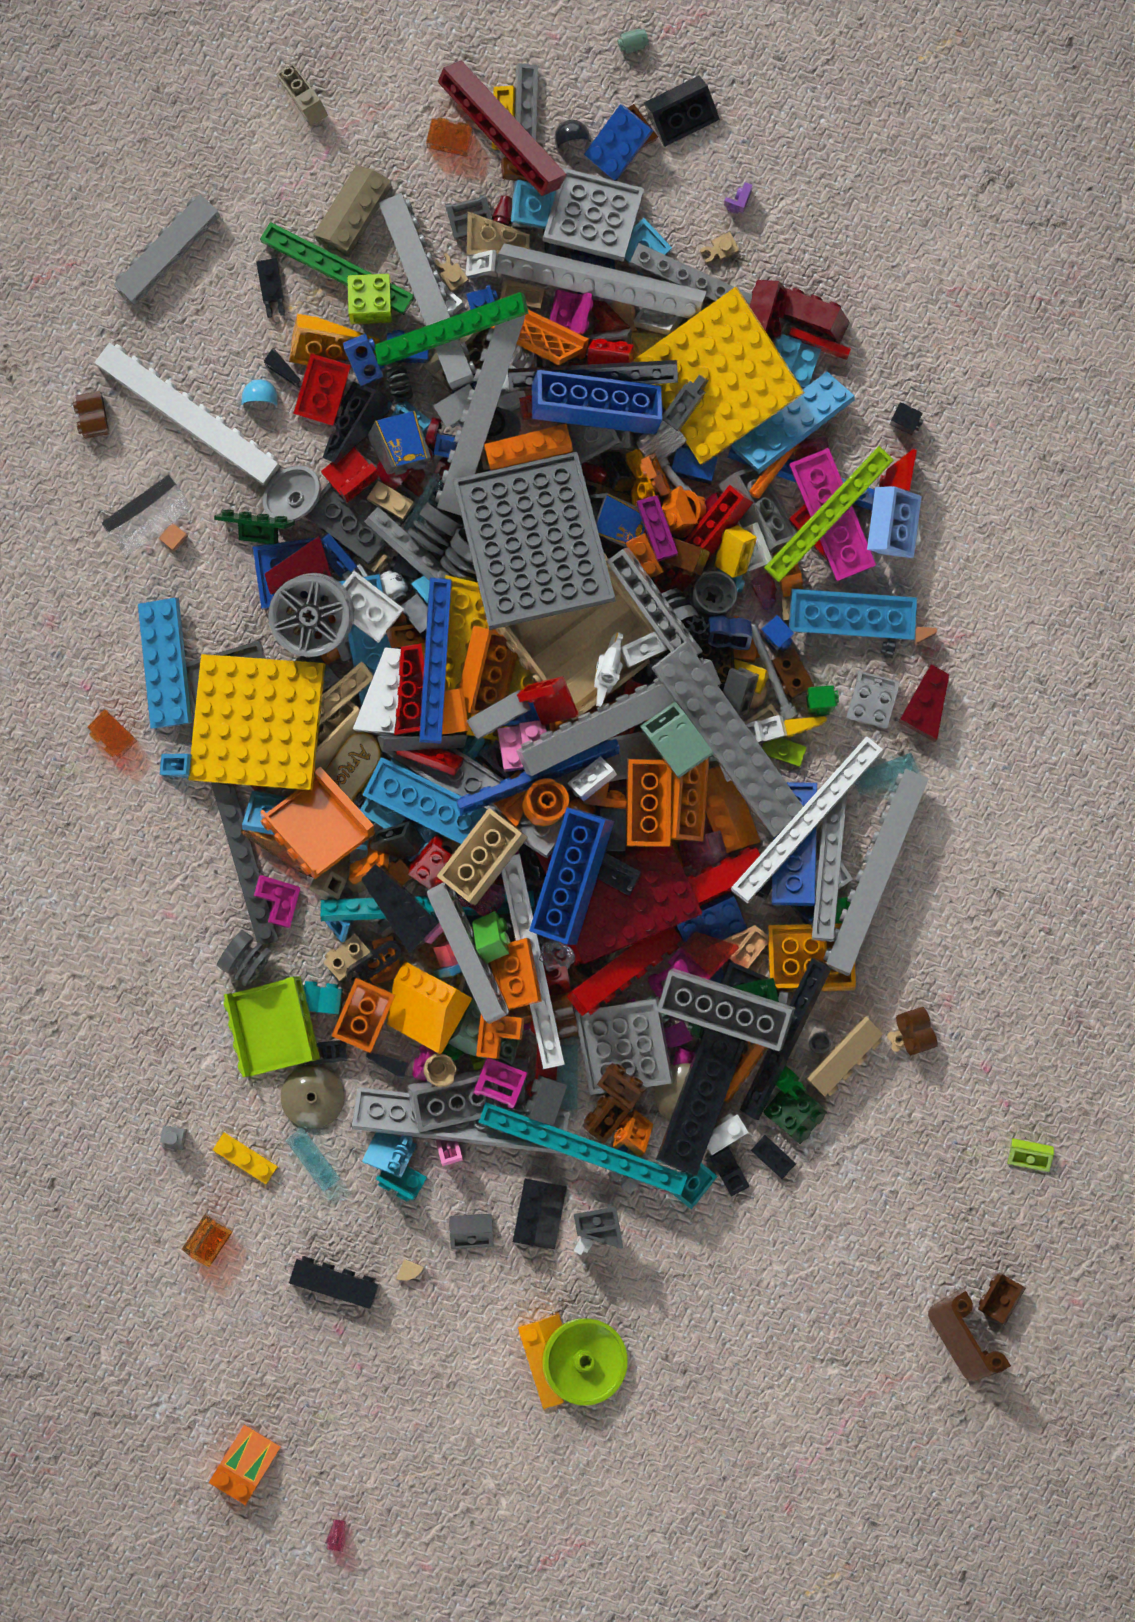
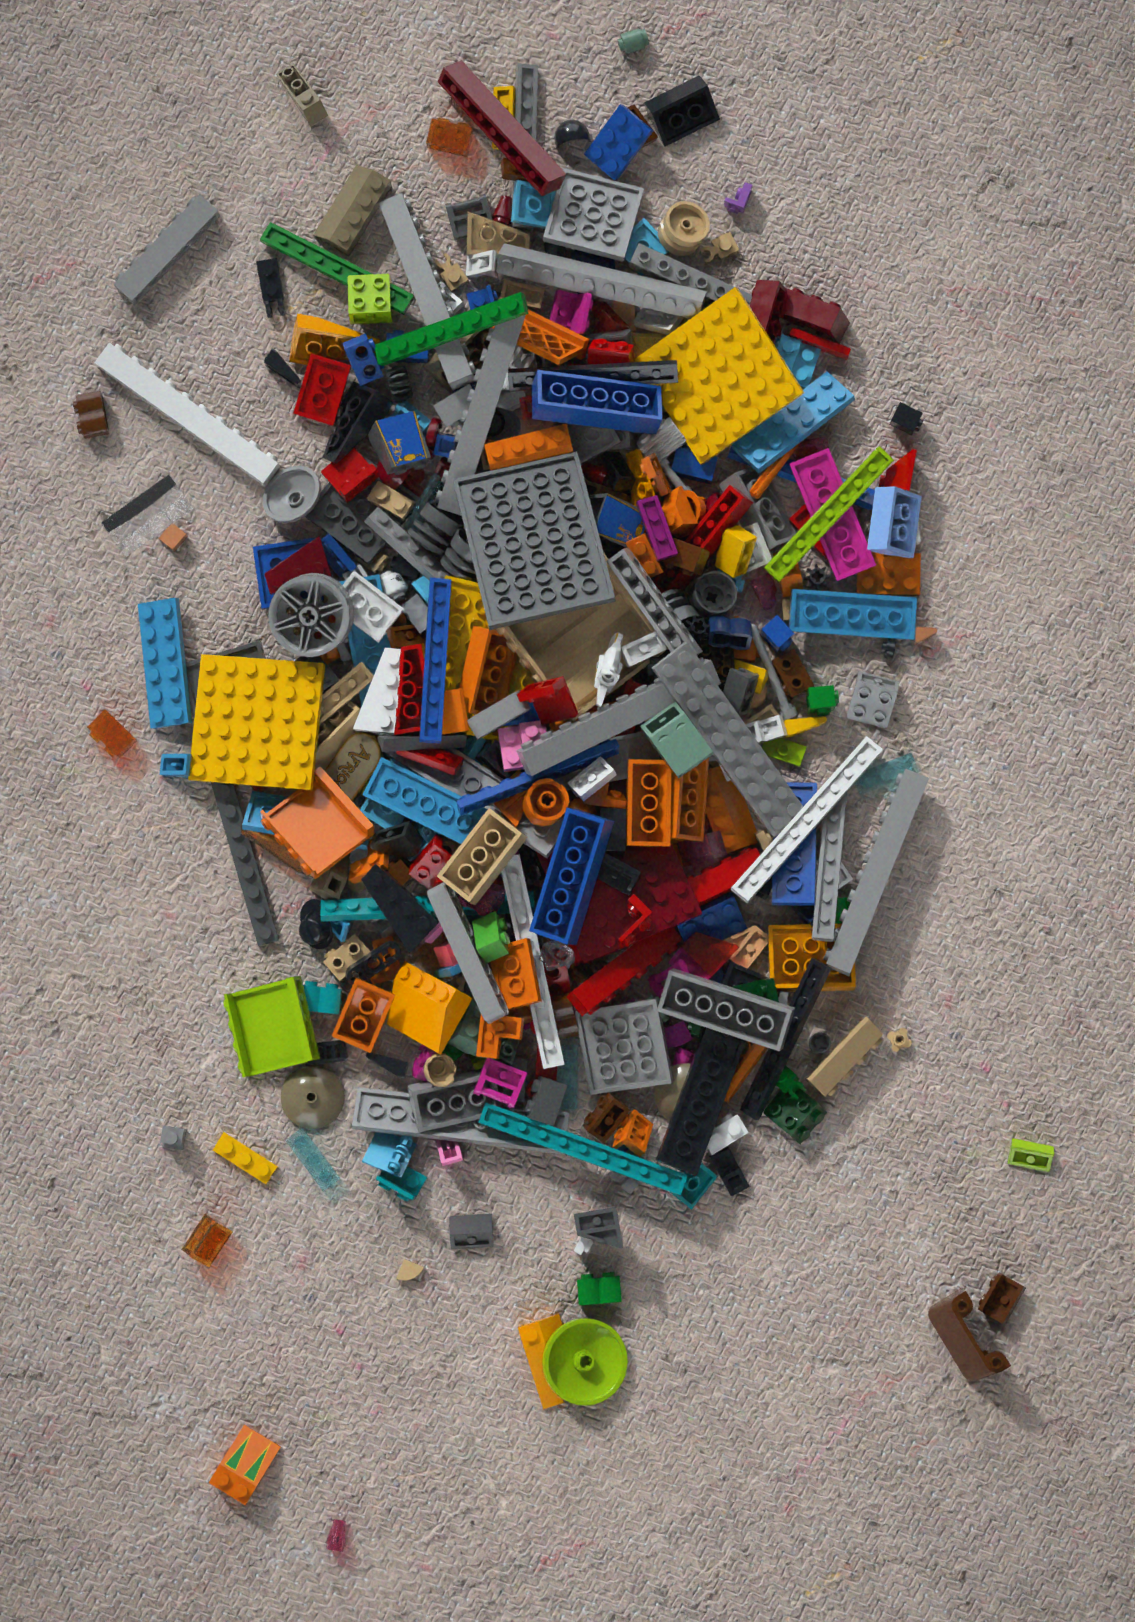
dark green bracket [214,509,295,545] -> none
dark grey wheel [216,929,272,987] -> none
medium azure helmet [241,379,278,405] -> none
dark pink plate [254,875,301,928] -> none
black brick [289,1256,380,1309] -> none
black slope [512,1178,567,1249] -> none
reddish brown bracket [597,1063,647,1110] -> none
dark grey hinge [662,375,709,432] -> none
black plate [750,1135,796,1179] -> none
reddish brown brick [896,1007,938,1056] -> none
dark red wedge [898,664,949,742] -> none
none -> black piece [299,899,333,950]
none -> green brick [577,1272,622,1306]
none -> red bracket [618,894,652,949]
none -> tan wheel [658,201,710,256]
none -> tan bracket [754,828,773,853]
none -> dark grey gear [804,564,830,591]
none -> orange plate [856,552,921,596]

